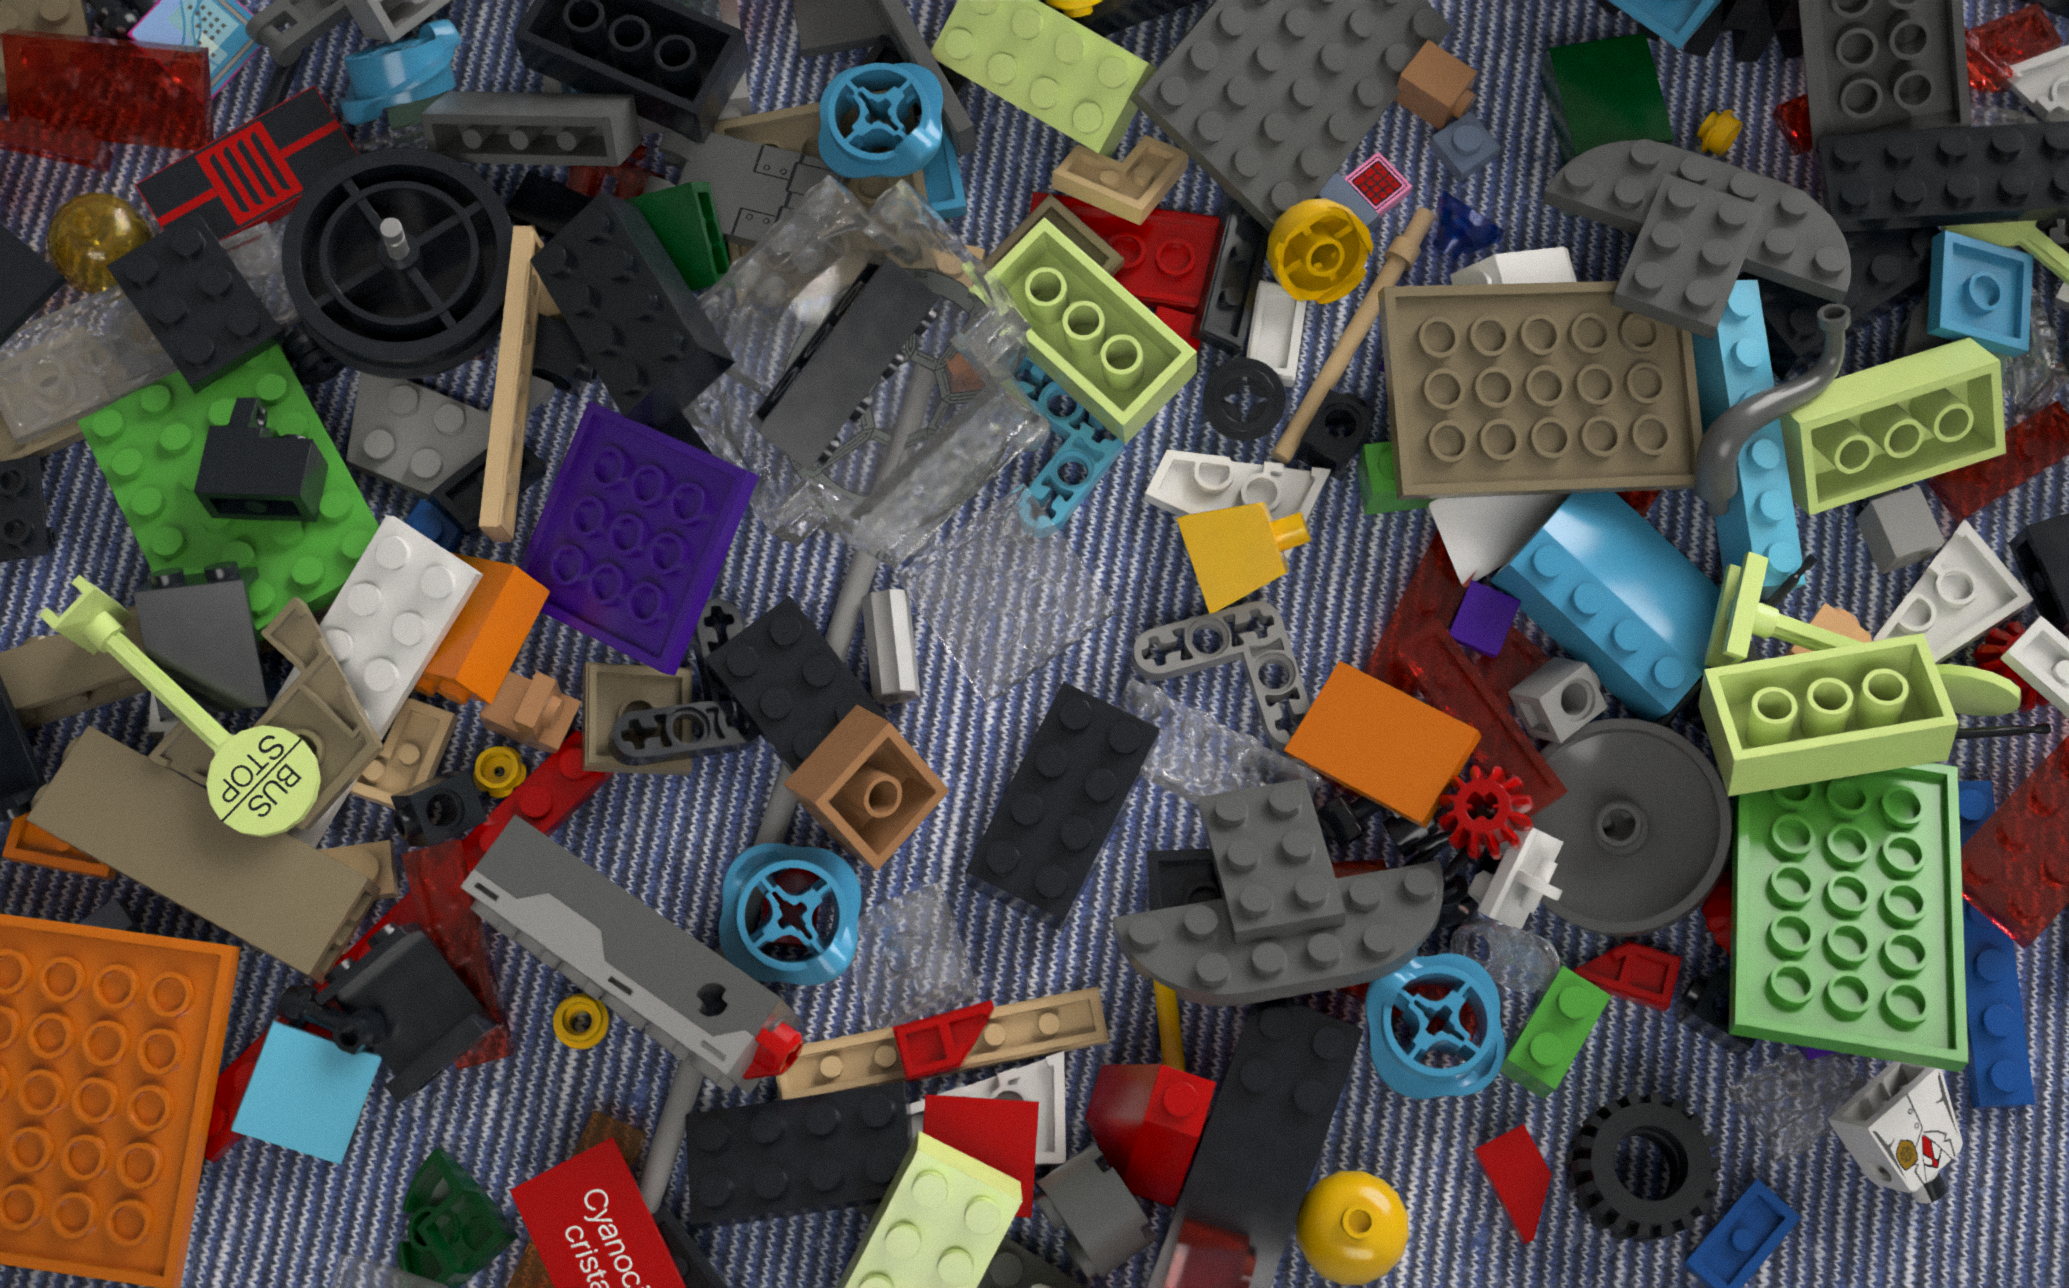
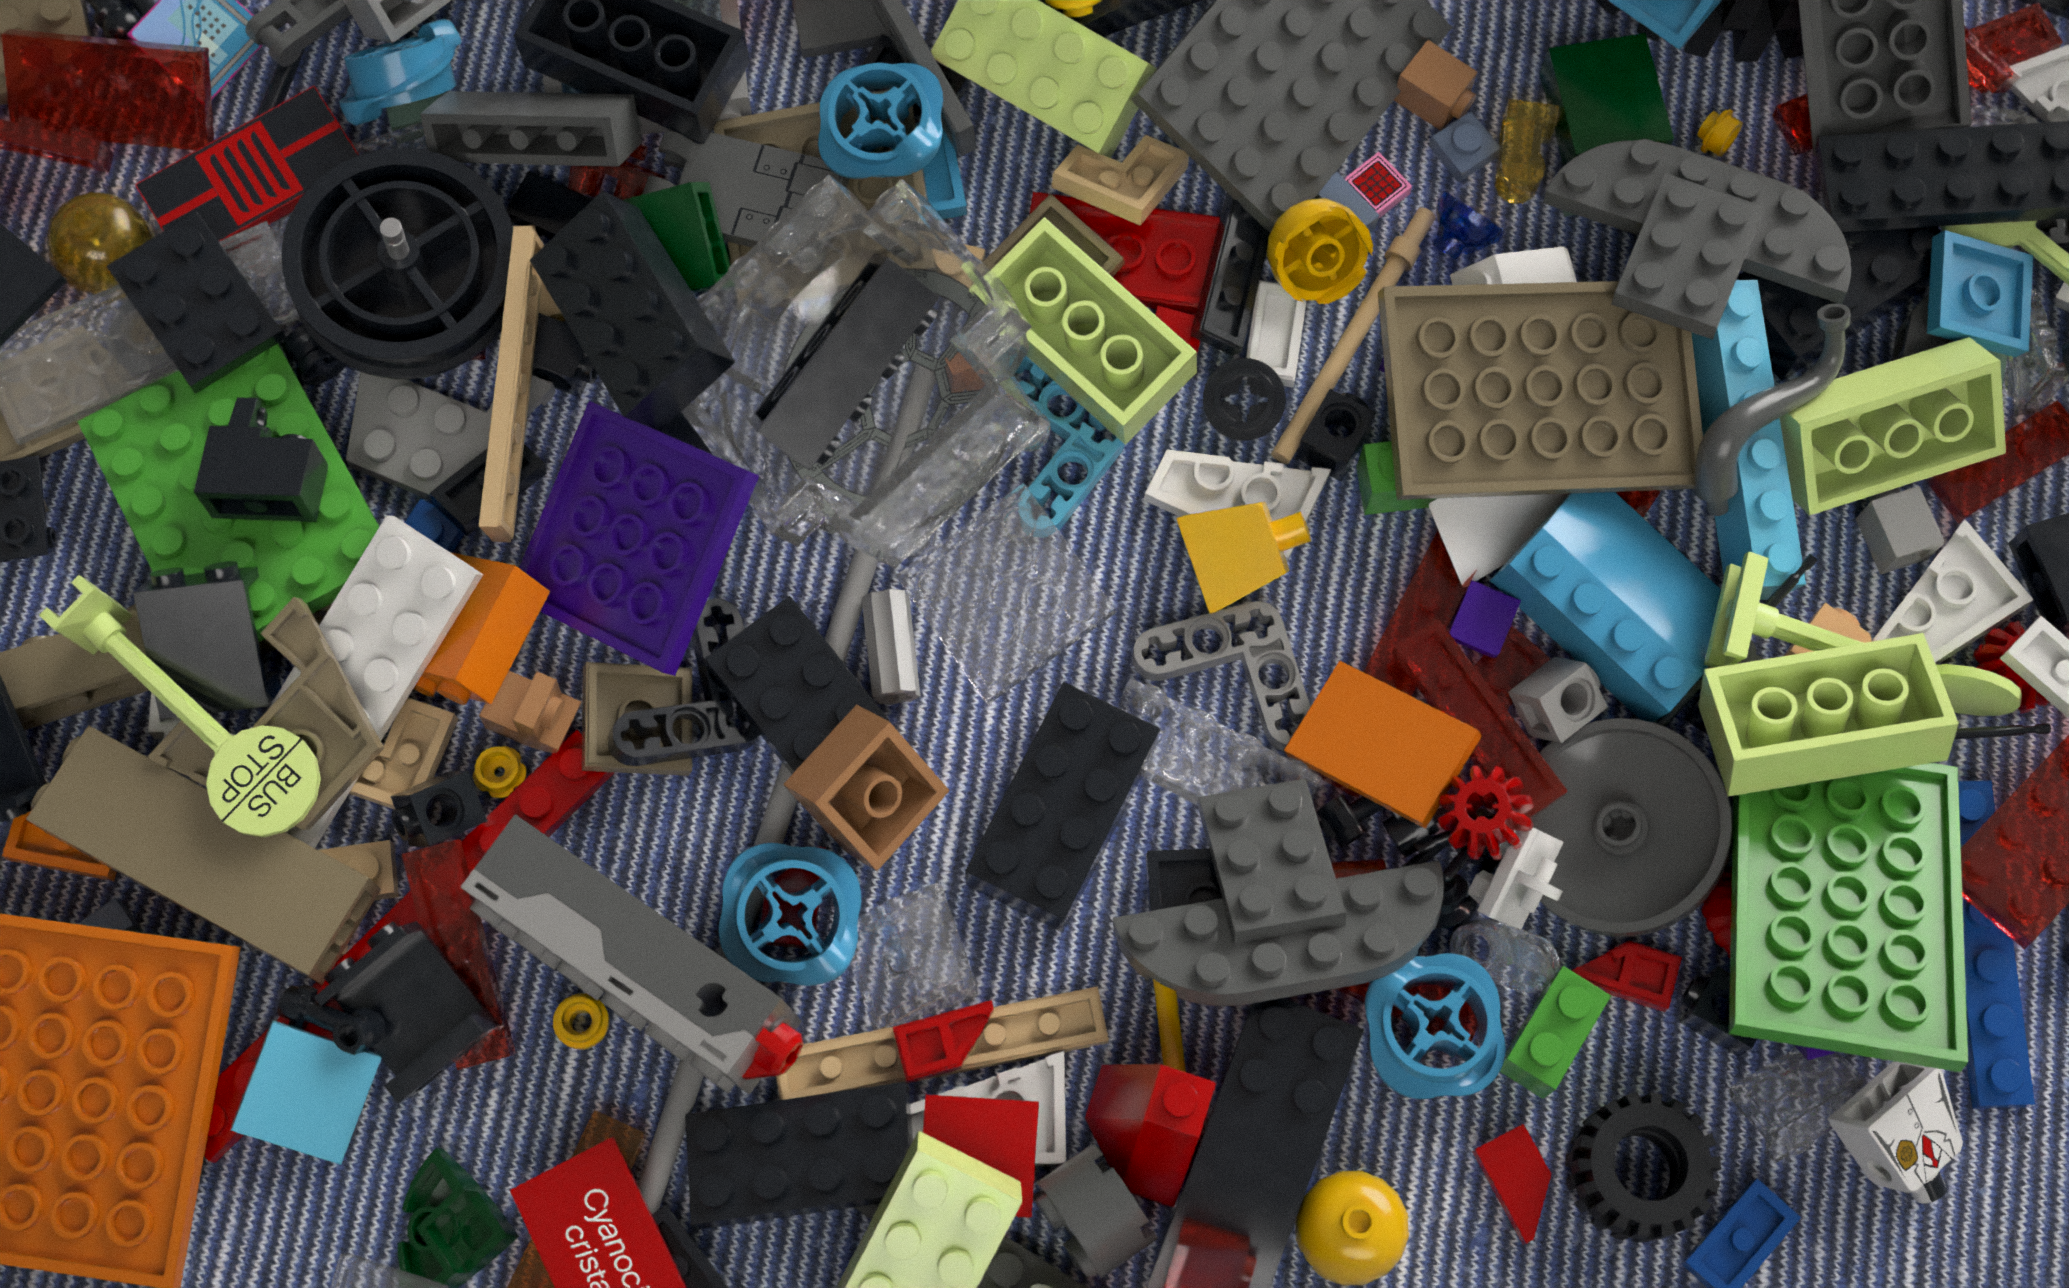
none -> clear yellow leg [1495,99,1559,204]

